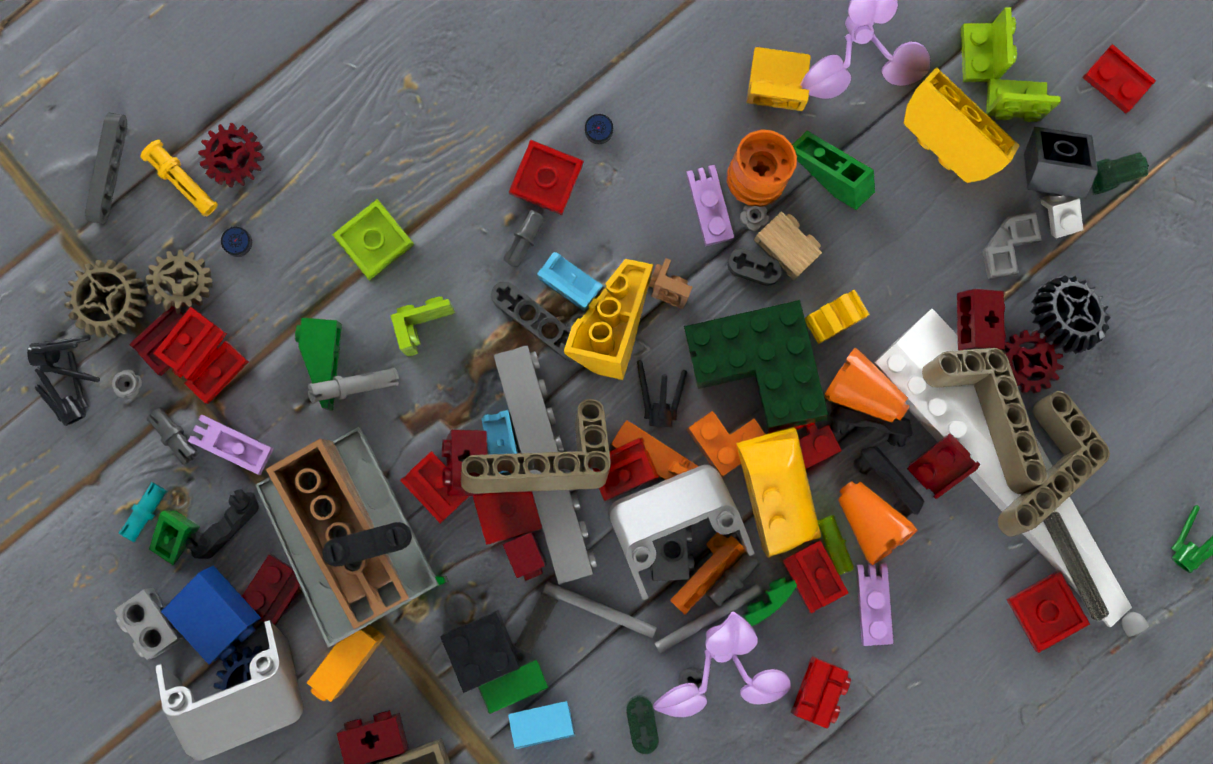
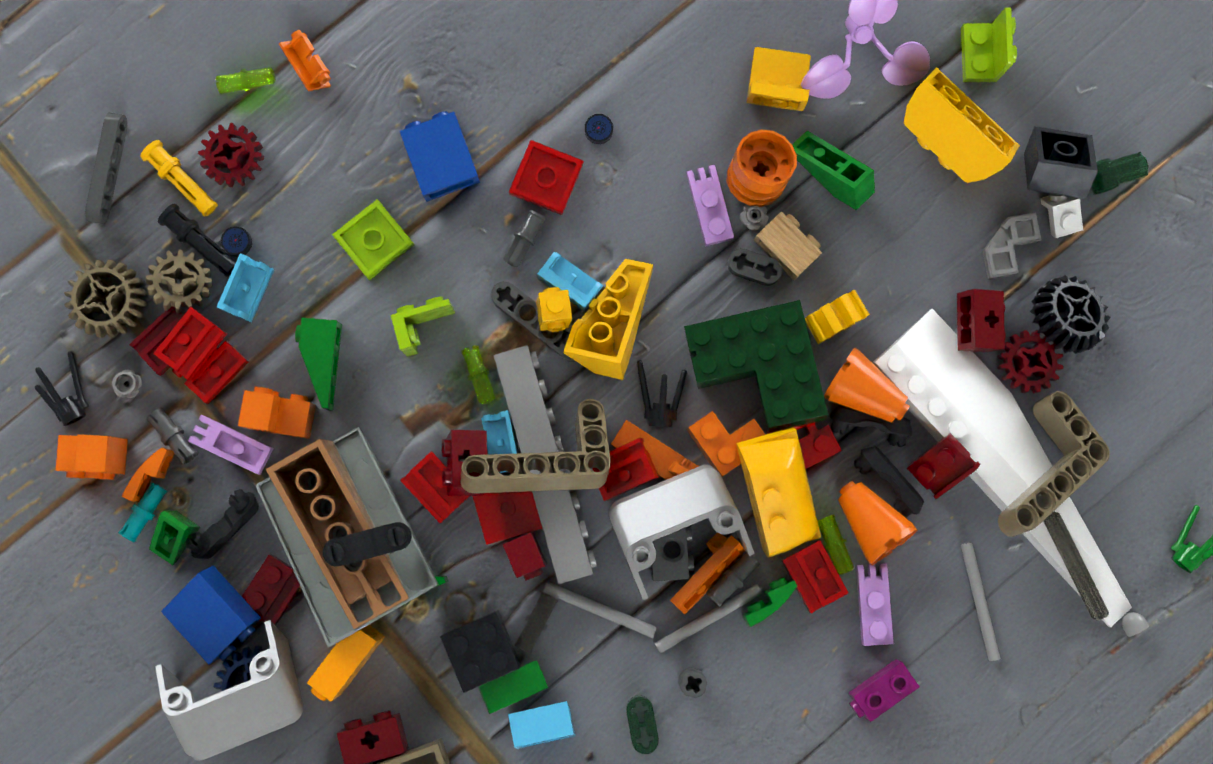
black plant [27,335,100,382] -> none
light grey brick [114,588,184,660] -> none
light grey pin [308,367,399,403] -> none
medium nougat bracket [649,258,692,309] -> none
lavender plant [653,611,791,717] -> none
red brick [791,656,851,729] -> none
dark tan beam [922,348,1047,494] -> none
lime bracket [986,79,1061,122] -> none
red plate [1006,571,1090,653] -> none
red plate [1082,44,1156,114] -> none
none -> orange brick [55,434,128,480]
none -> orange slope [122,448,175,502]
none -> black pin [157,204,236,277]
none -> clear neon green axle [216,67,276,94]
none -> medium azure hinge [217,253,274,323]
none -> orange brick [238,386,316,439]
none -> orange hinge [279,30,331,91]
none -> blue brick [400,111,480,202]
none -> clear neon green axle [461,345,495,404]
none -> yellow brick [536,287,572,332]
none -> magenta brick [848,659,920,722]
none -> light grey bar [960,542,1001,661]

